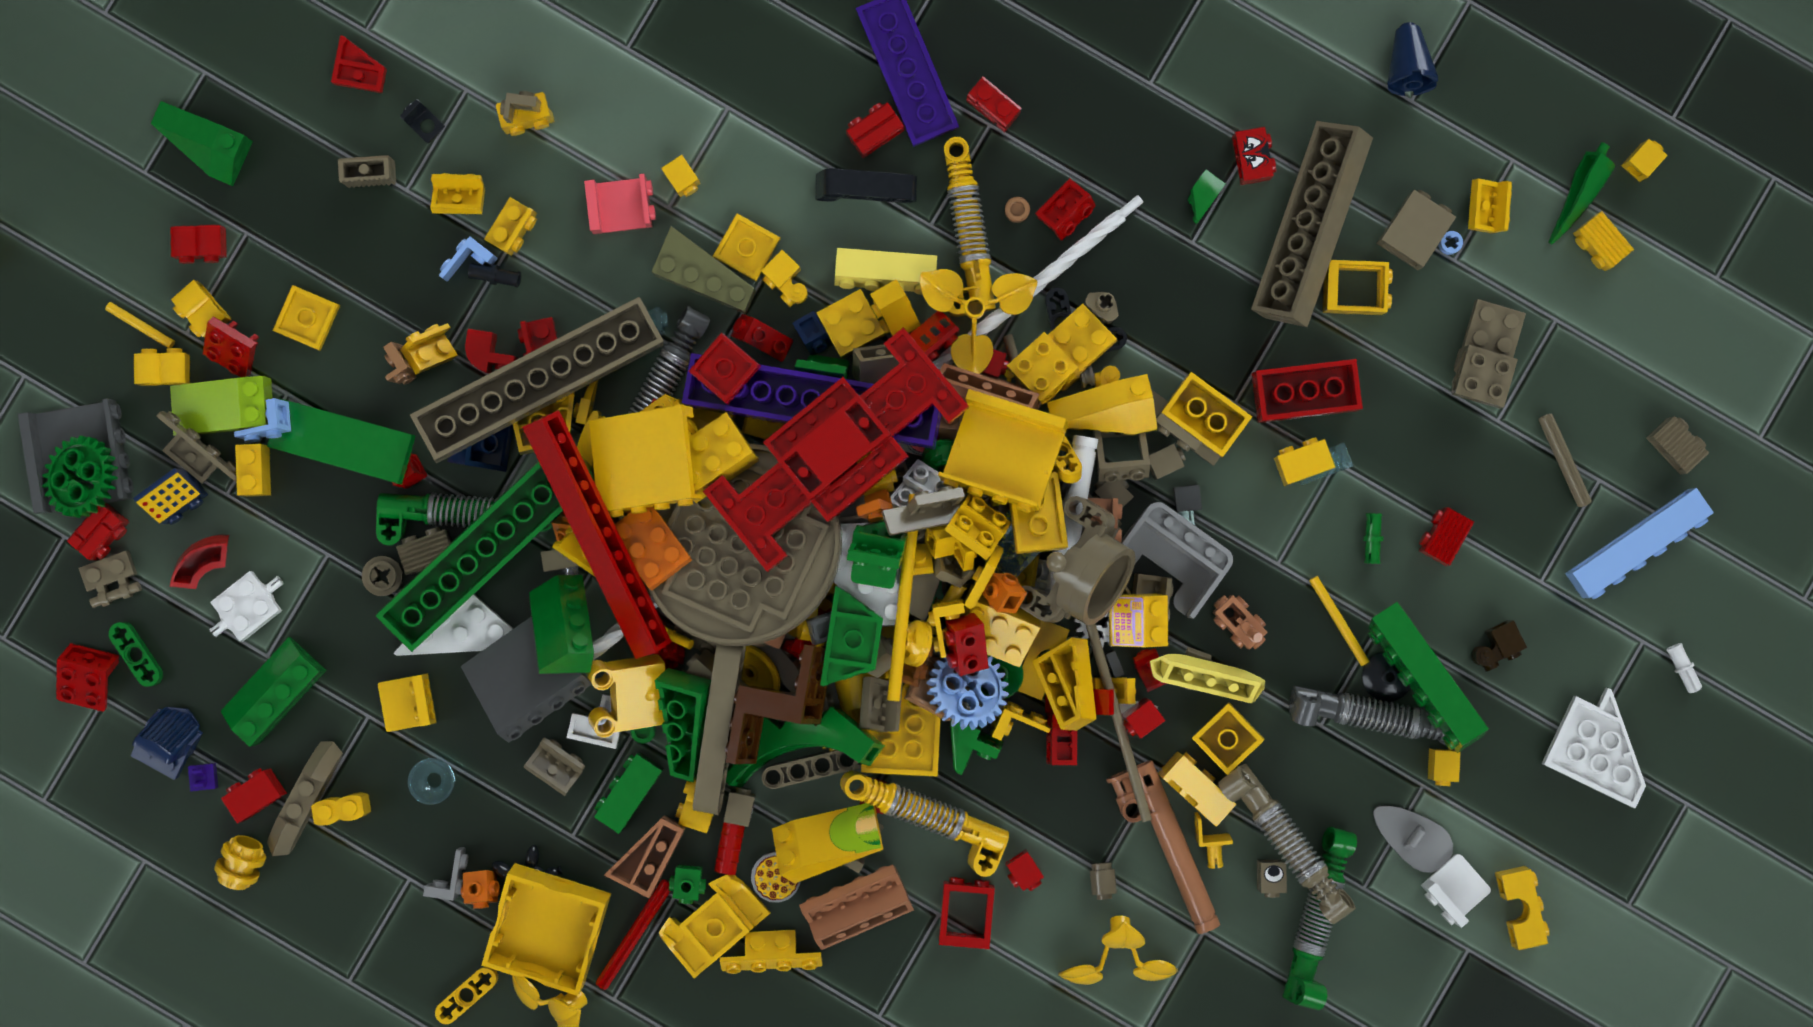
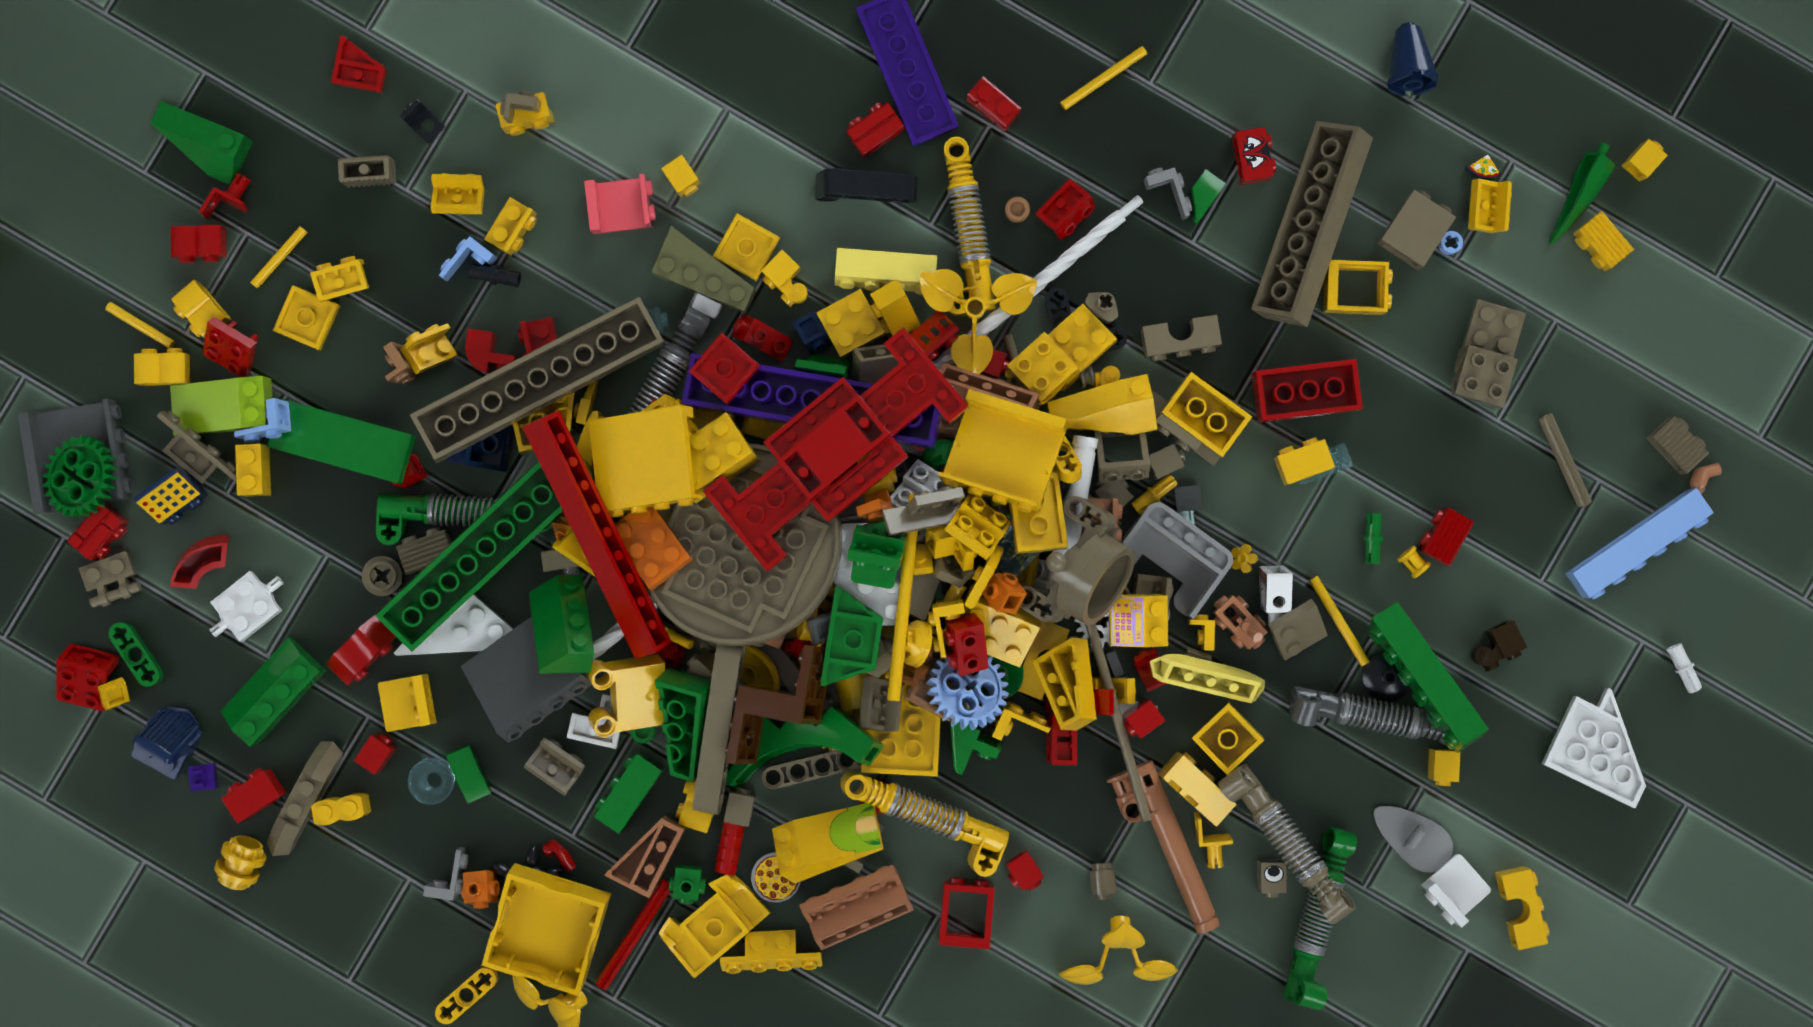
none -> yellow tile [97,677,130,710]
none -> red bracket [199,173,251,220]
none -> yellow piece [250,226,308,288]
none -> yellow bracket [310,256,369,302]
none -> red brick [327,615,396,686]
none -> red brick [354,733,397,775]
none -> green slope [446,744,491,803]
none -> red arm [542,840,576,872]
none -> white piece [689,293,723,320]
none -> yellow bar [1060,46,1147,111]
none -> yellow axle [1131,474,1177,515]
none -> dark tan arch [1140,314,1222,362]
none -> light grey bracket [1144,167,1192,220]
none -> yellow bracket [1187,615,1215,651]
none -> yellow plant [1231,544,1258,573]
none -> white torso [1259,566,1293,624]
none -> dark tan plate [1268,599,1328,660]
none -> yellow bush [1397,545,1431,579]
none -> tile [1465,154,1501,180]
none -> nougat arm [1689,463,1722,494]

